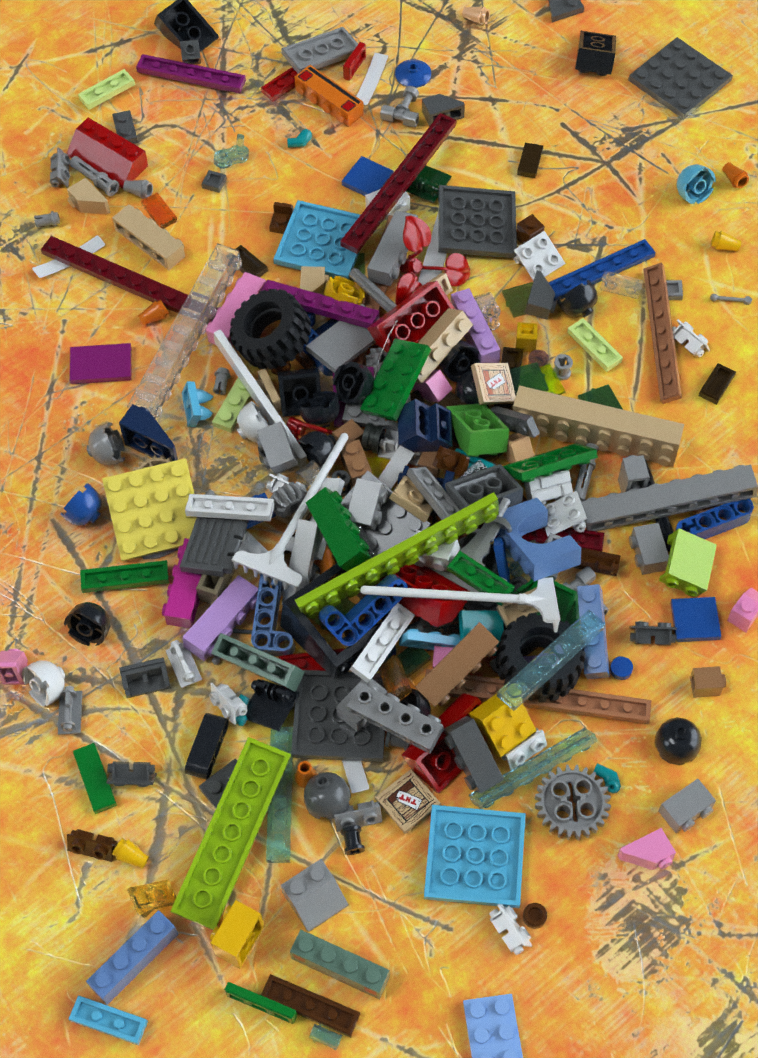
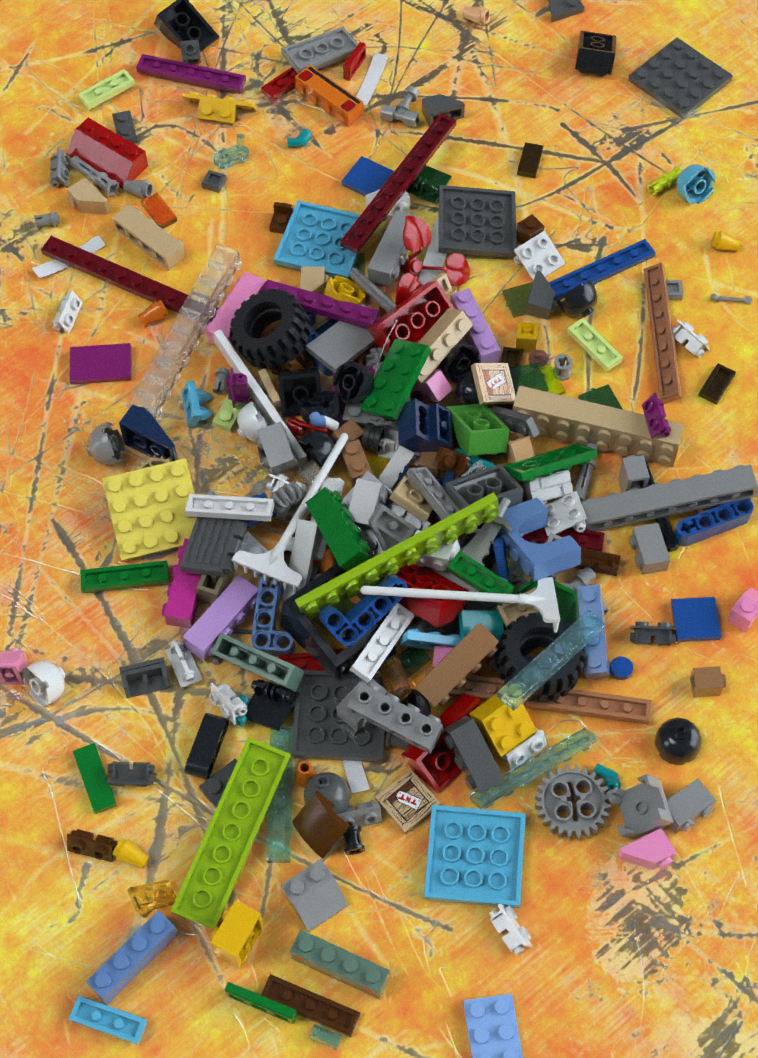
light grey hinge [58,686,82,735] -> none
blue cylinder [60,483,102,526] -> none
black cylinder [64,602,111,646] -> none
dark brown tile [227,245,268,277] -> none
dark grey bush [331,470,351,497] -> none
blue dish [395,59,431,88] -> none
clear piece [474,291,501,331] -> none
reddish brown tile [523,903,547,929] -> none
clear hinge [600,271,643,299] -> none
lime panel [659,528,717,597] -> none
orange cone [722,162,749,189] -> none
none -> white hinge [52,290,83,334]
none -> yellow bracket [182,91,257,124]
none -> magenta hinge [226,368,250,408]
none -> reddish brown slope [292,791,350,859]
none -> arm [309,412,339,431]
none -> light grey wing [368,503,416,551]
none -> light grey panel [607,774,674,840]
none -> magenta hinge [642,393,671,439]
none -> neon yellow pin [648,166,683,196]

